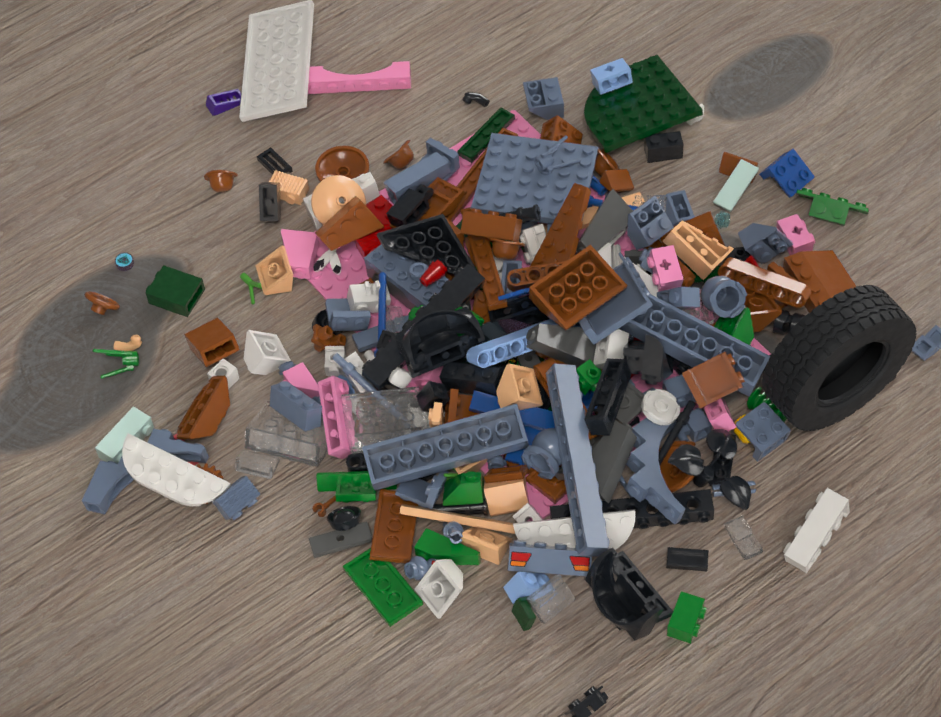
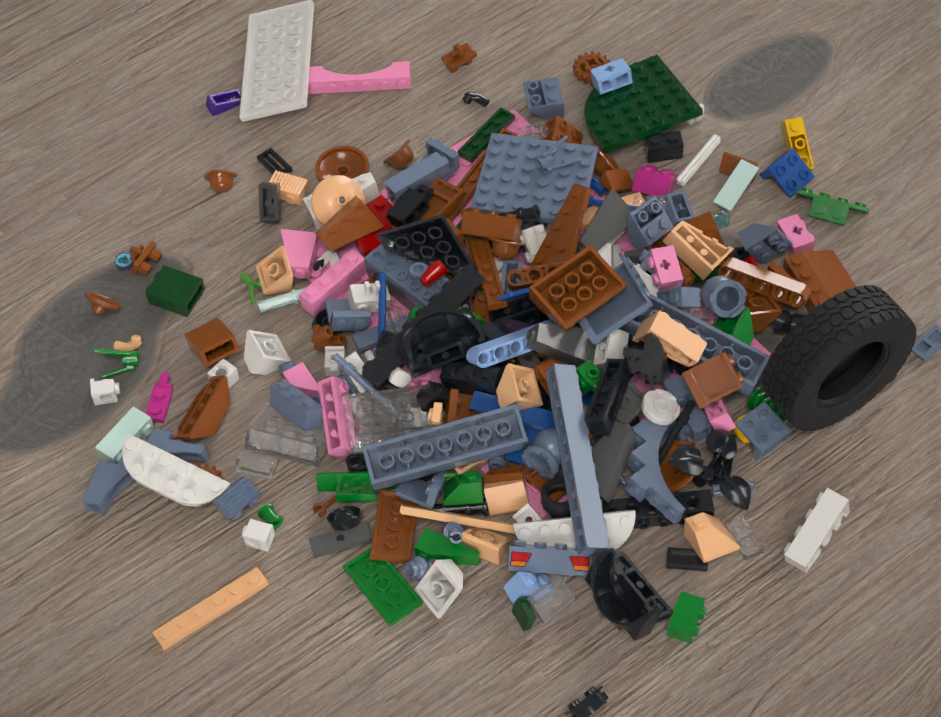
none -> white brick [90,379,120,405]
none -> dark orange hips [129,241,162,276]
none -> dark pink hinge [146,372,173,423]
none -> light nougat plate [152,567,269,651]
none -> white brick [242,519,275,552]
none -> light aqua pin [257,286,308,313]
none -> green bush [257,504,283,530]
none -> bright pink brick [299,249,367,317]
none -> dark orange hips [441,43,477,73]
none -> clear plate [517,123,548,138]
none -> black tyre [541,477,570,516]
none -> dark orange gear [573,51,610,85]
none -> dark pink slope [632,164,678,198]
none -> light nougat wedge [633,310,707,367]
none -> white axle [676,134,721,187]
none -> light nougat slope [684,512,740,563]
none -> yellow slope [780,116,814,170]

